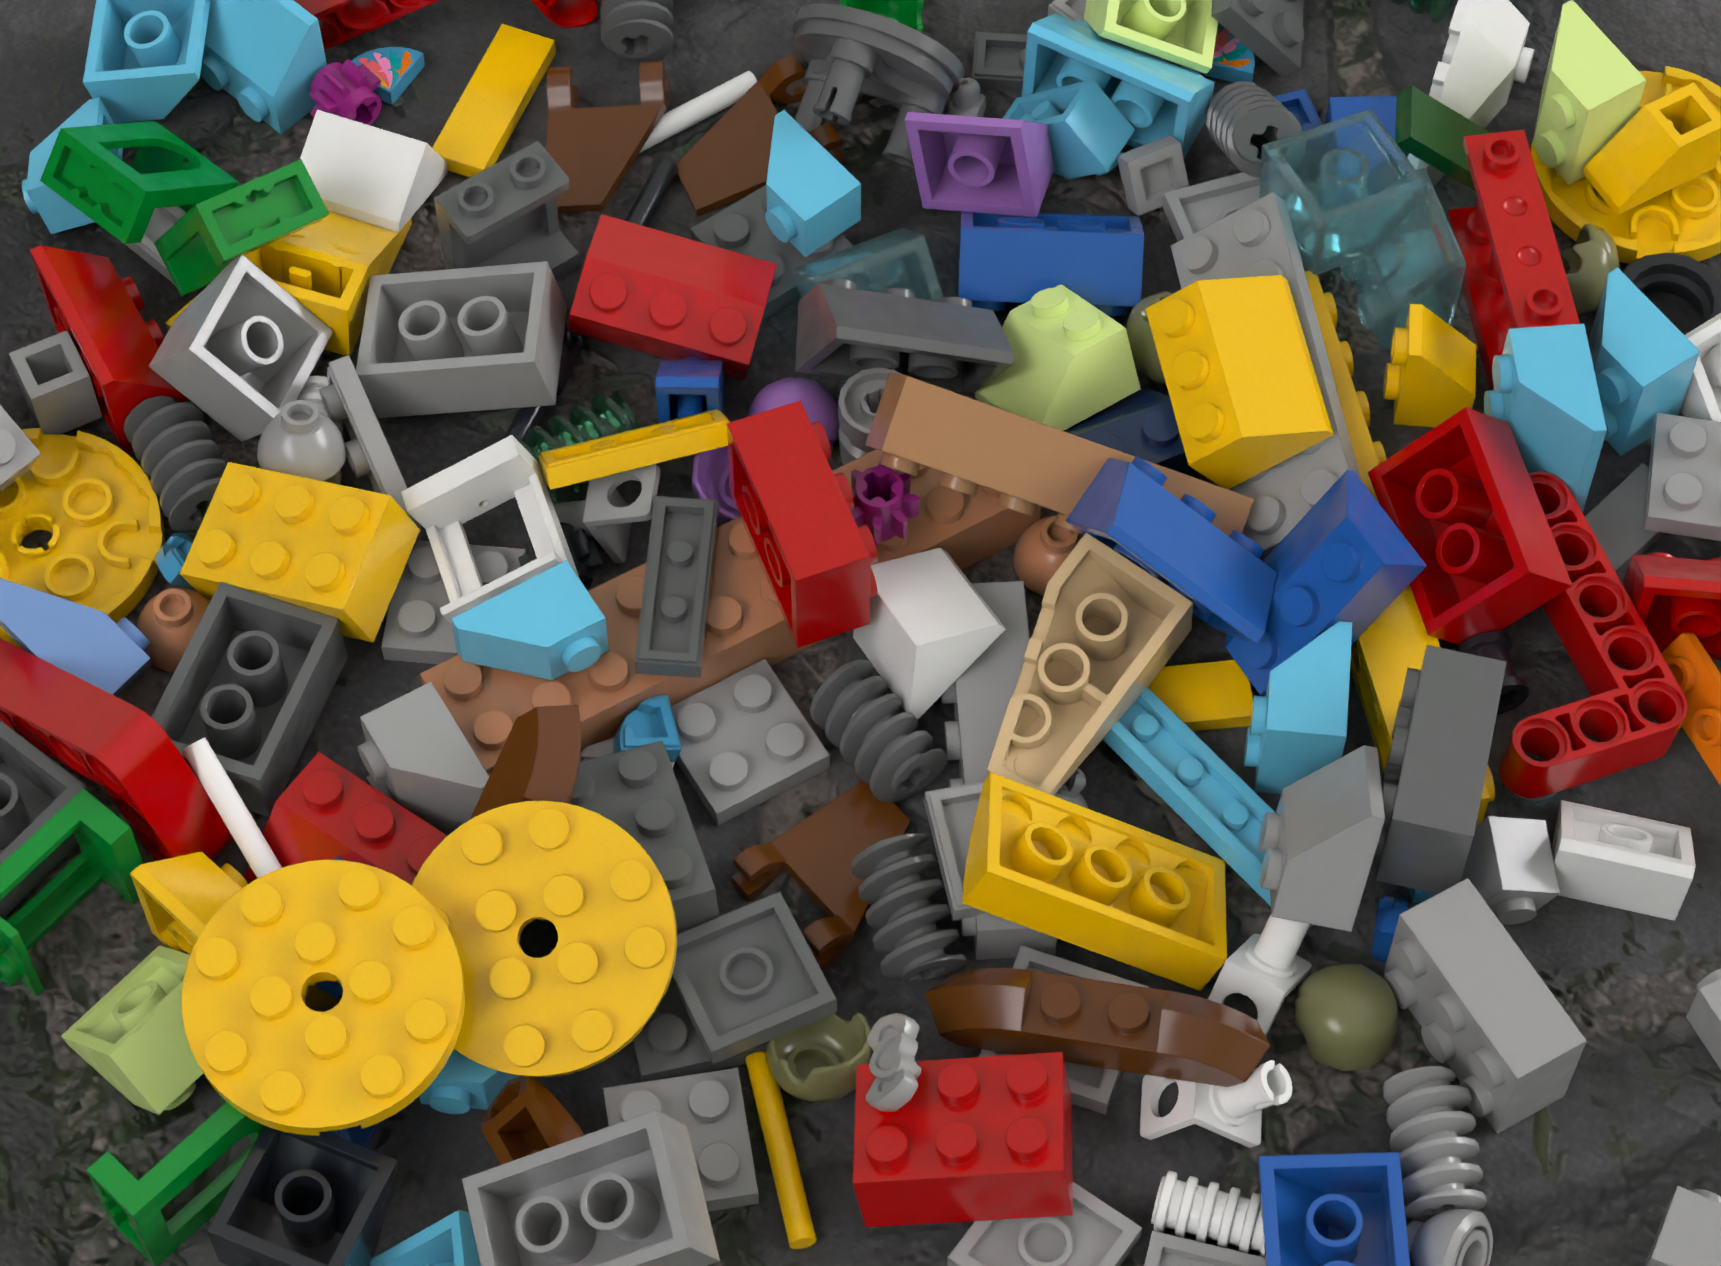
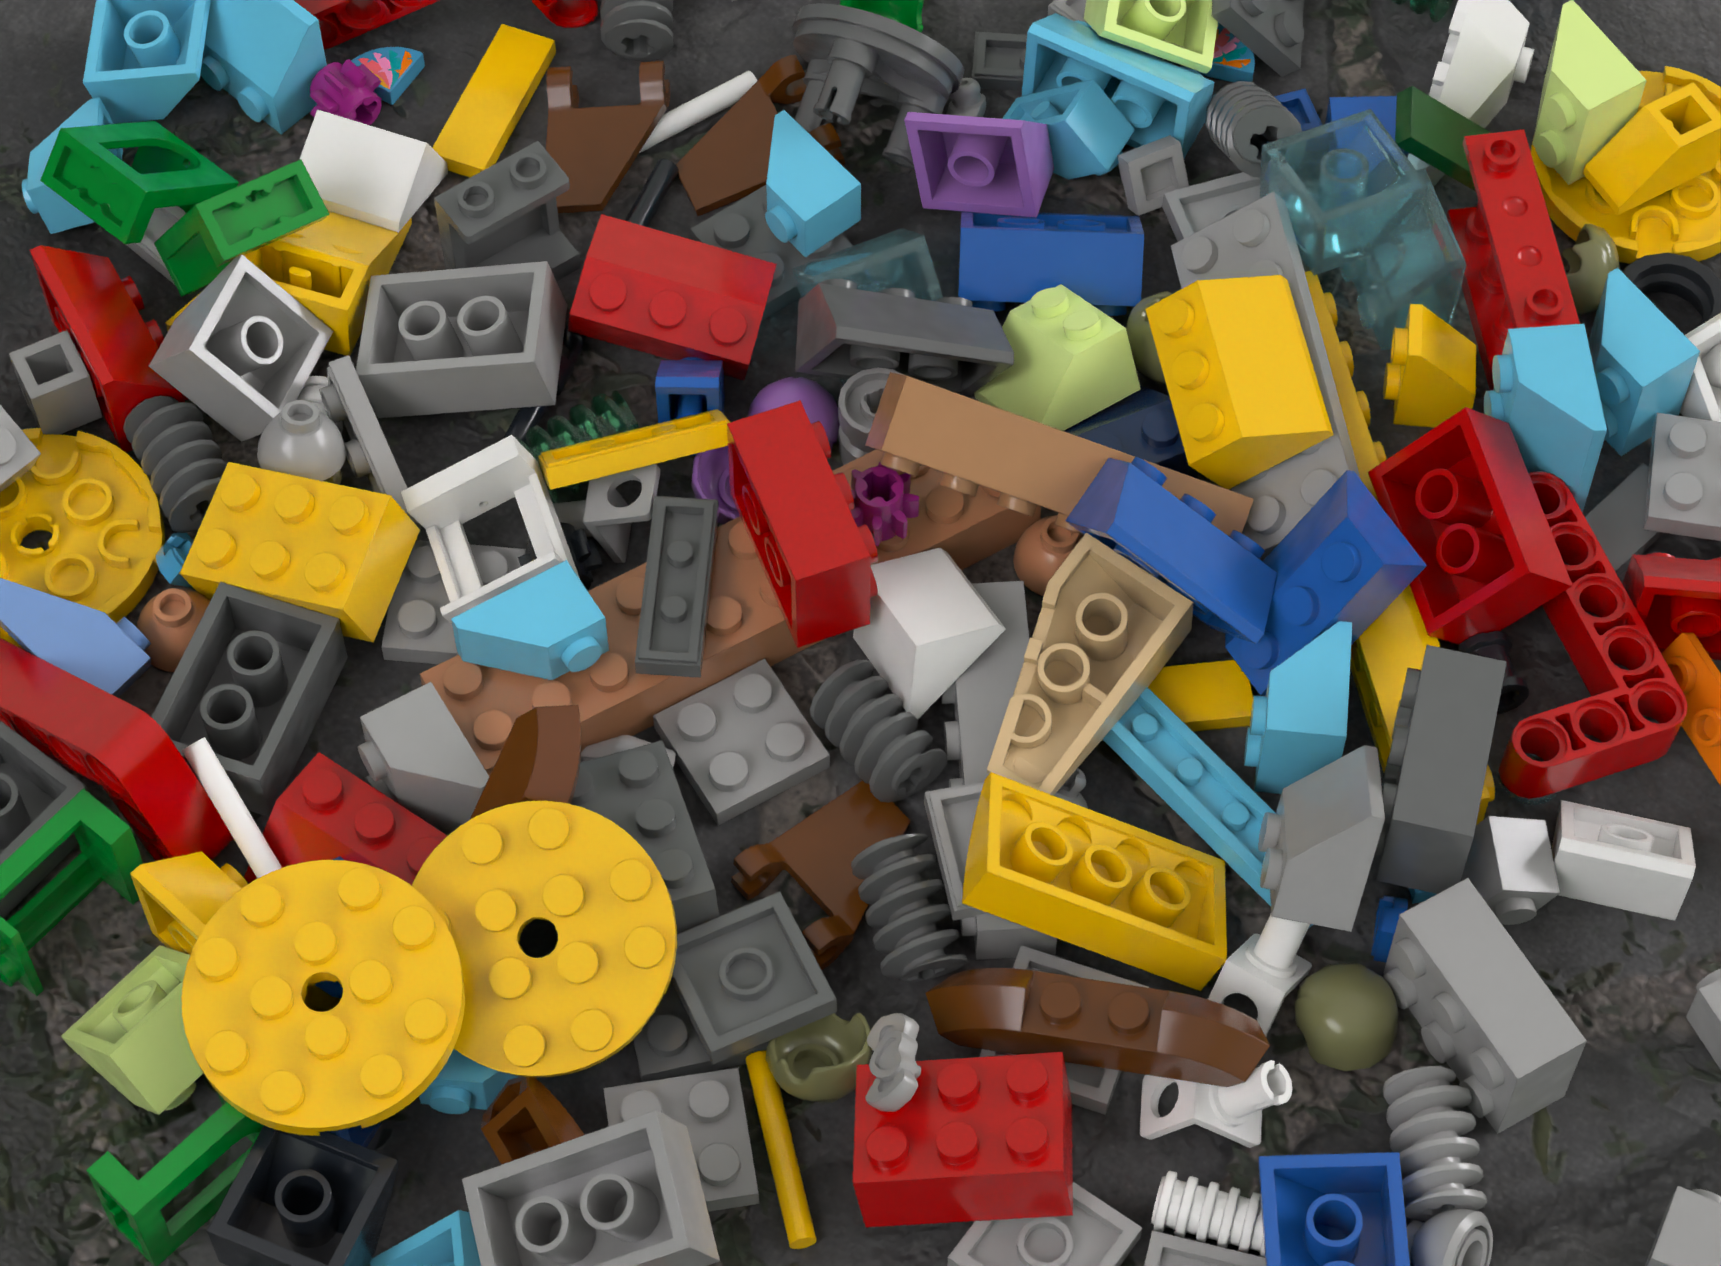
dark azure tile [613,695,682,762] -> none

